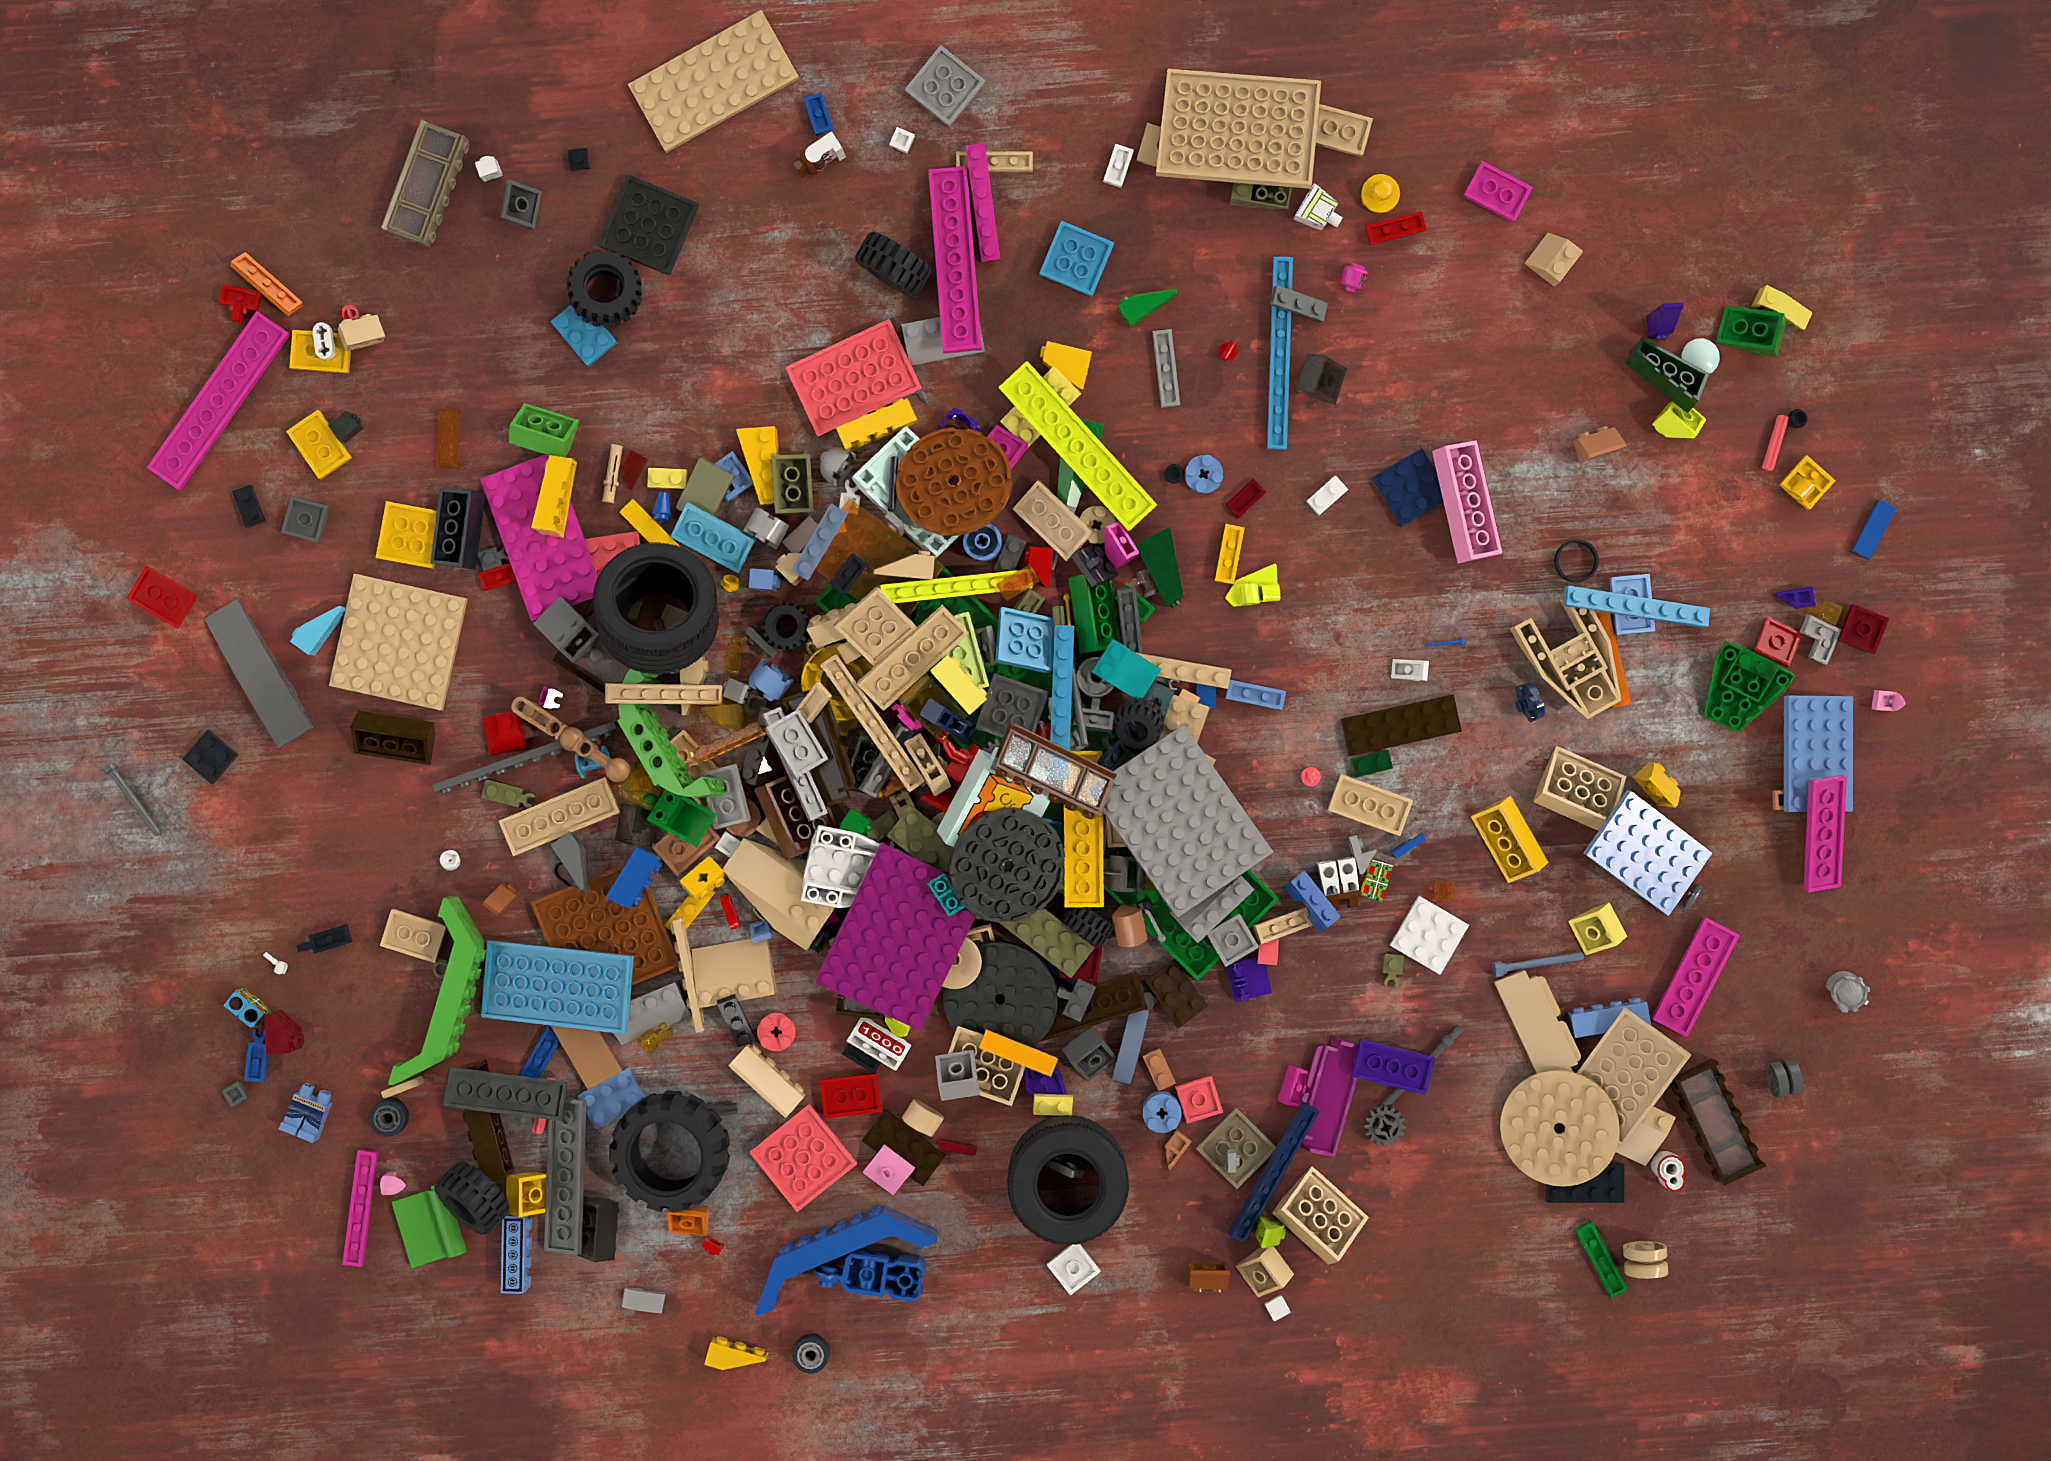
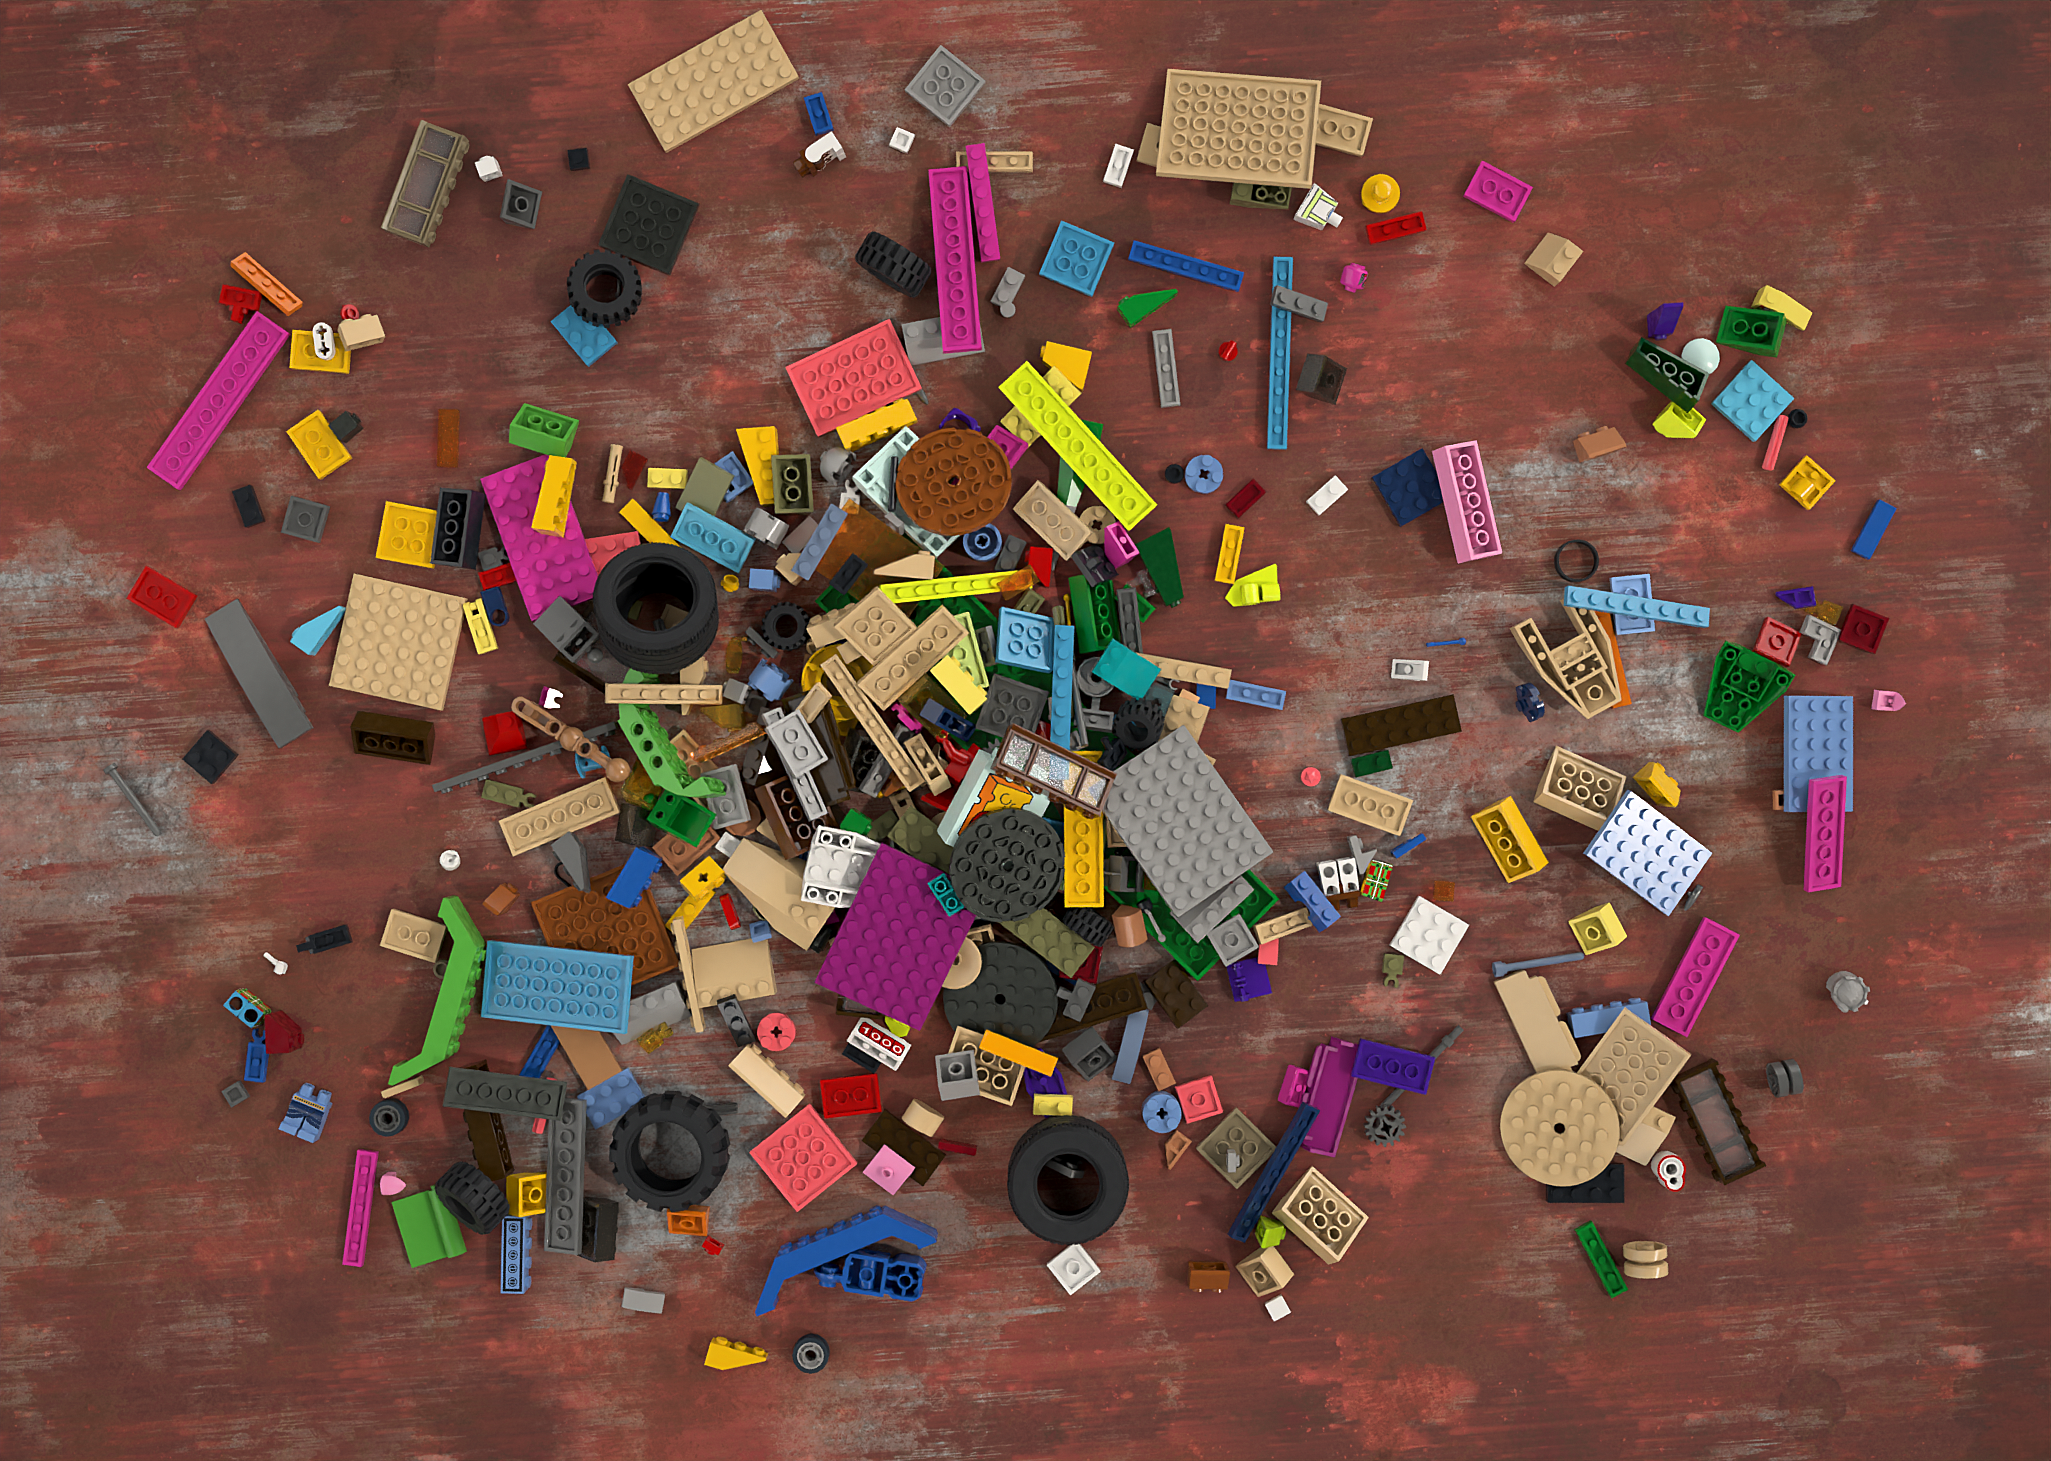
none -> light yellow plate [463,598,498,654]
none -> dark blue piece [480,586,510,627]
none -> light grey hinge [991,267,1025,318]
none -> blue plate [1128,240,1244,292]
none -> medium azure plate [1711,360,1794,442]

